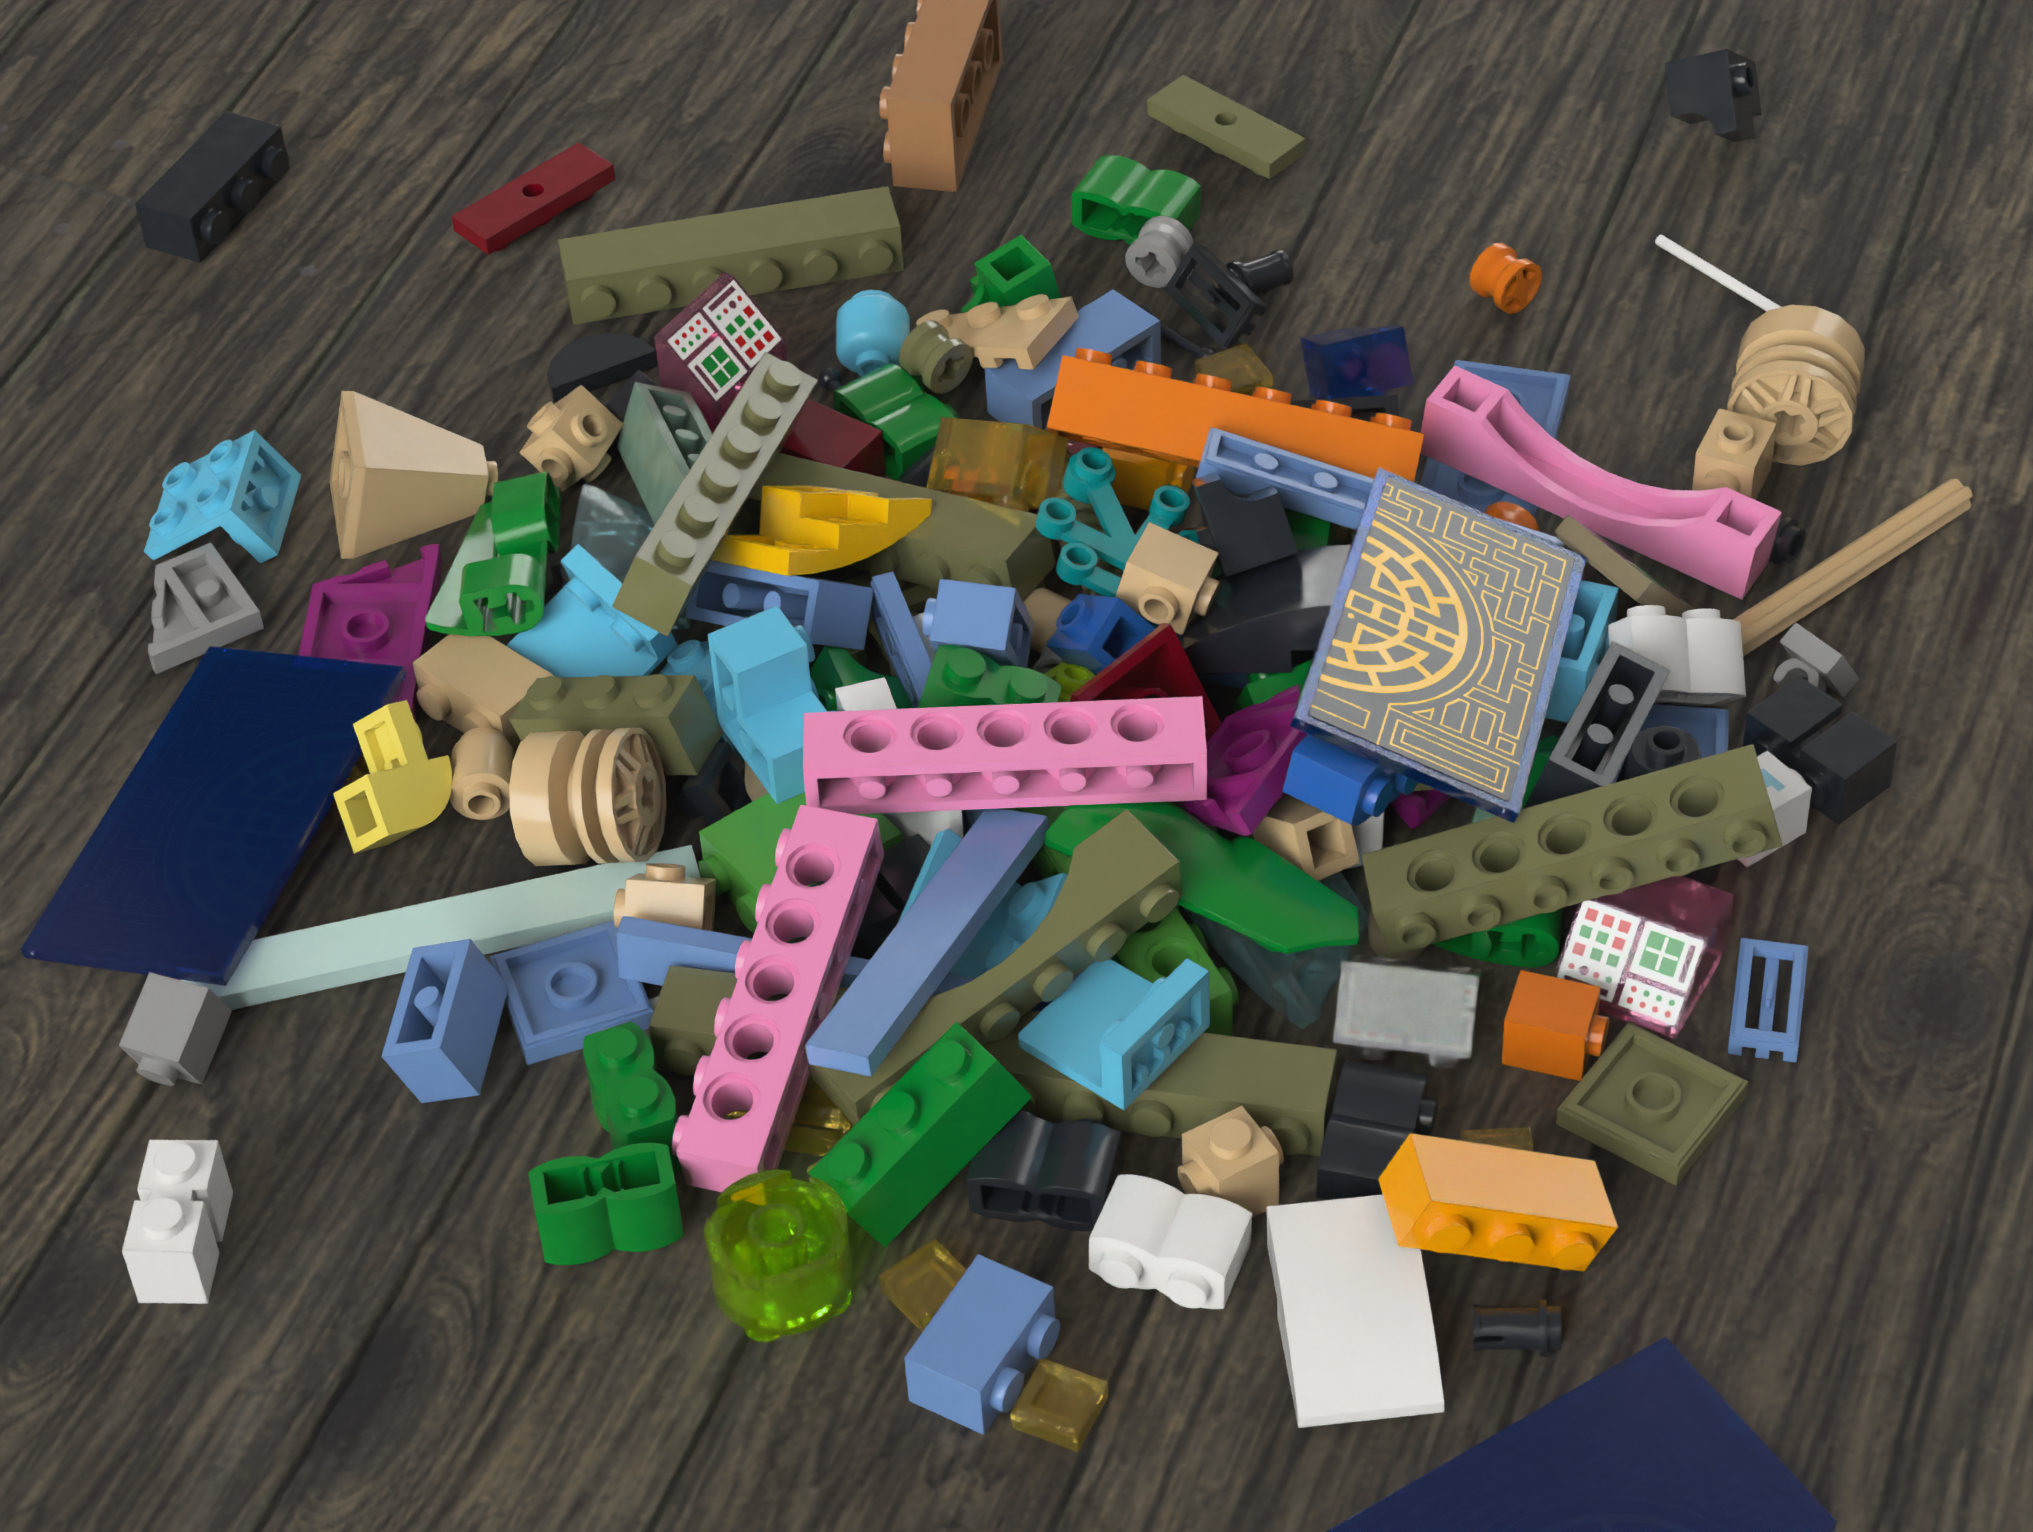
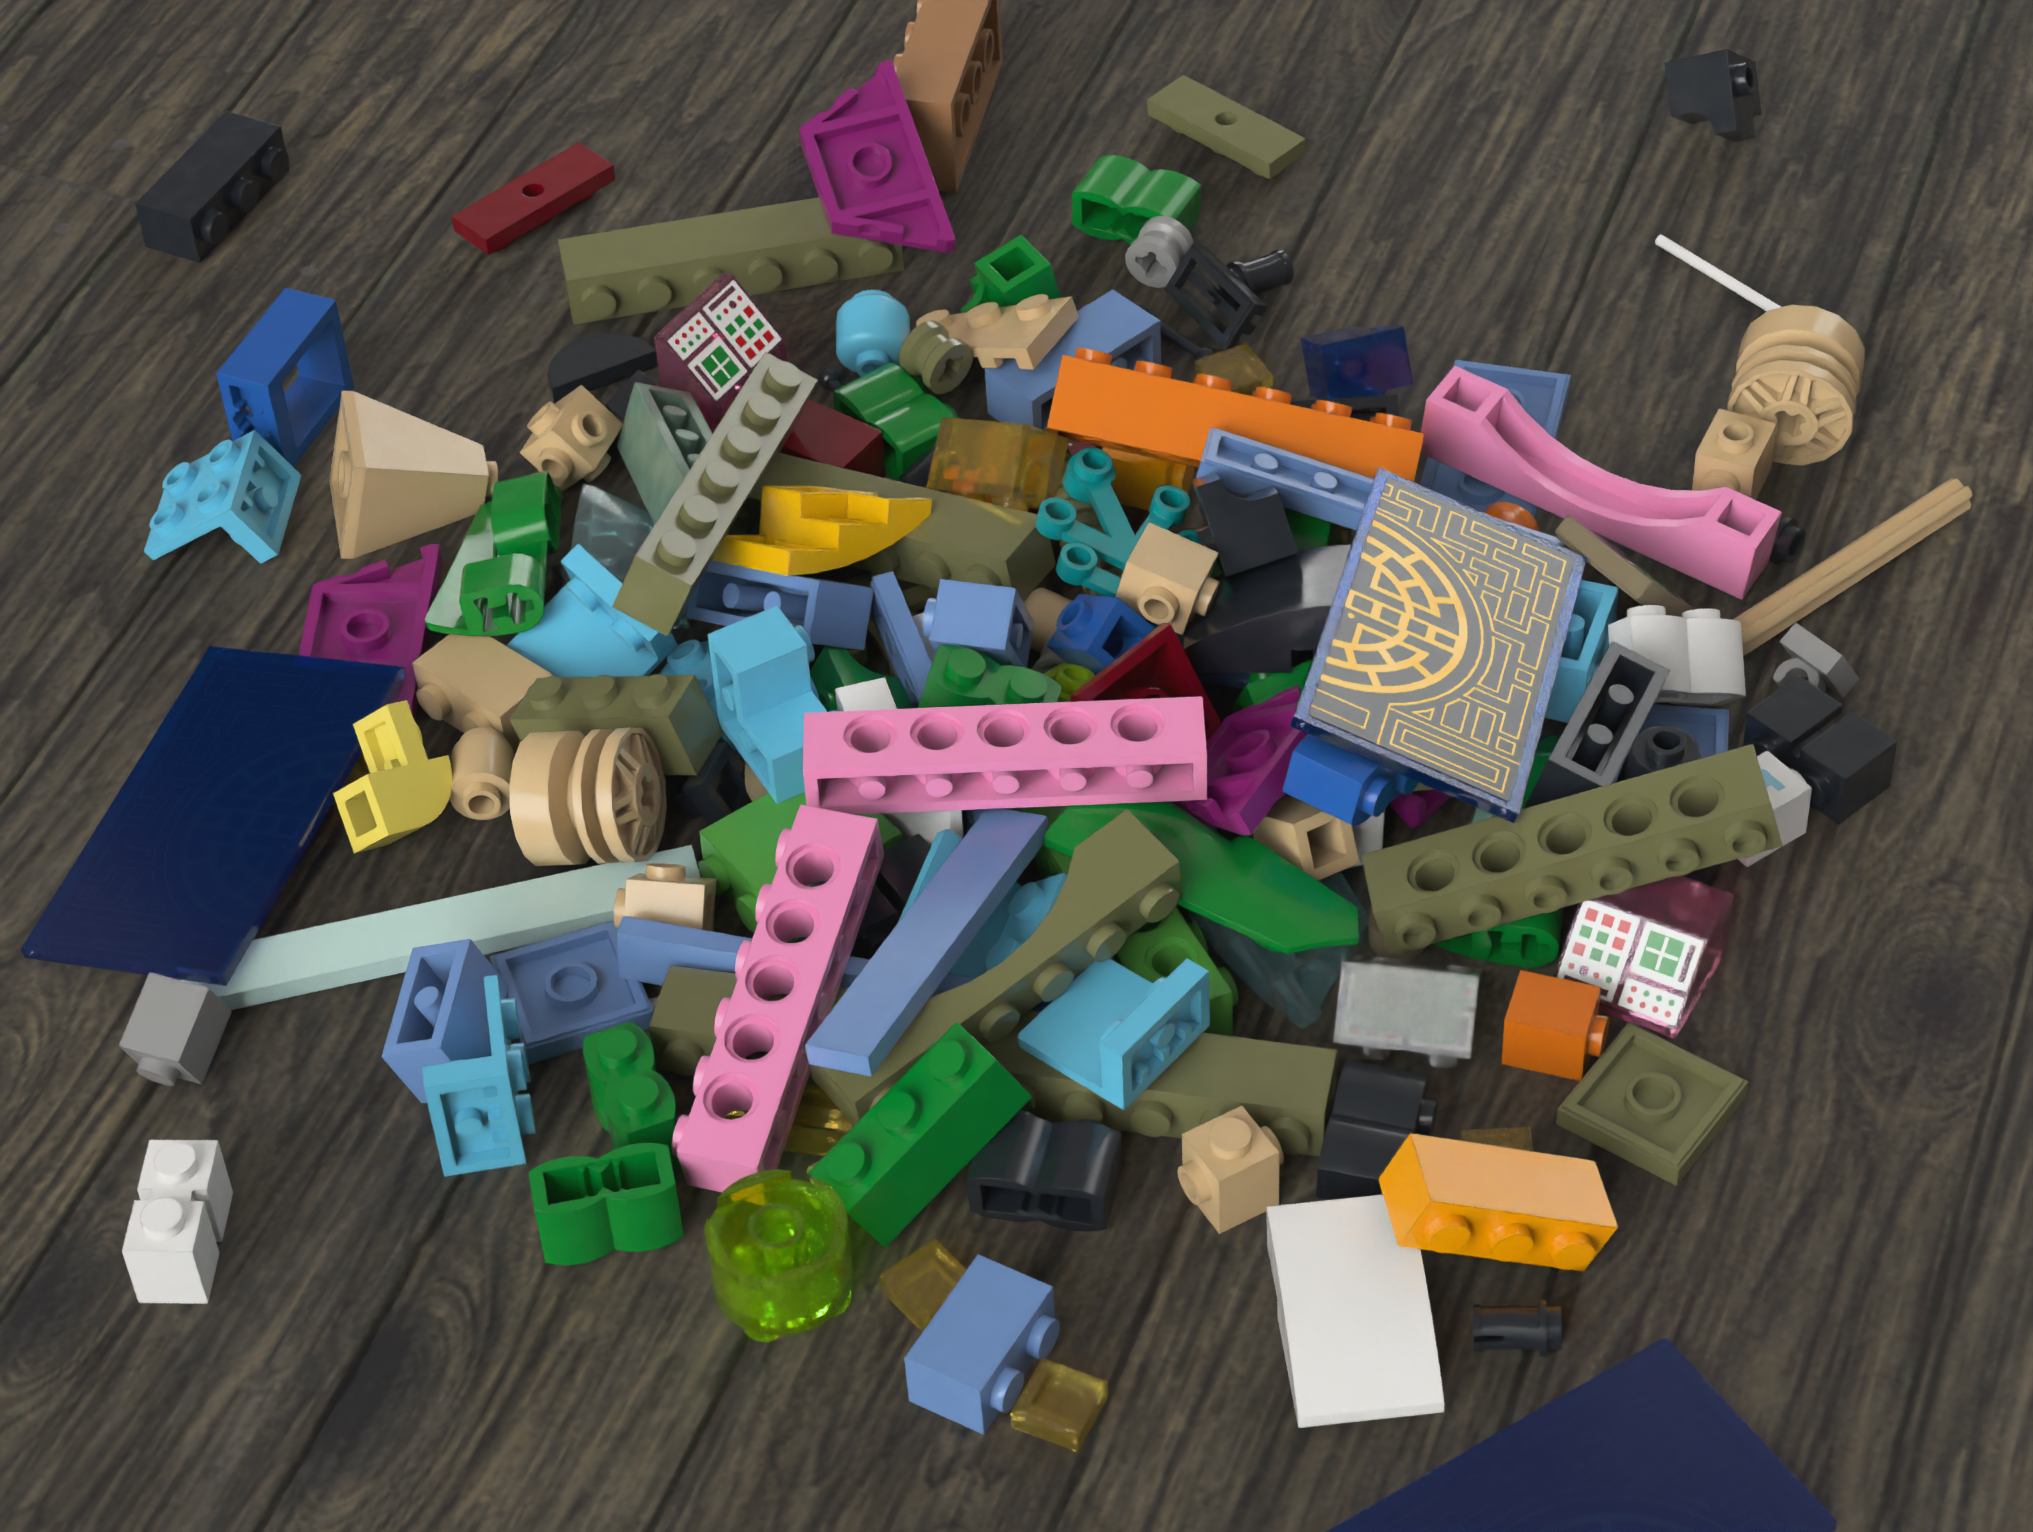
light grey wing [148,543,264,674] -> none
white brick [1089,1175,1252,1309] -> none
orange wheel [1469,242,1542,314] -> none
medium blue tile [1728,938,1809,1063] -> none
none -> blue window [216,288,354,467]
none -> medium azure bracket [422,975,536,1177]
none -> magenta wing [799,59,956,253]

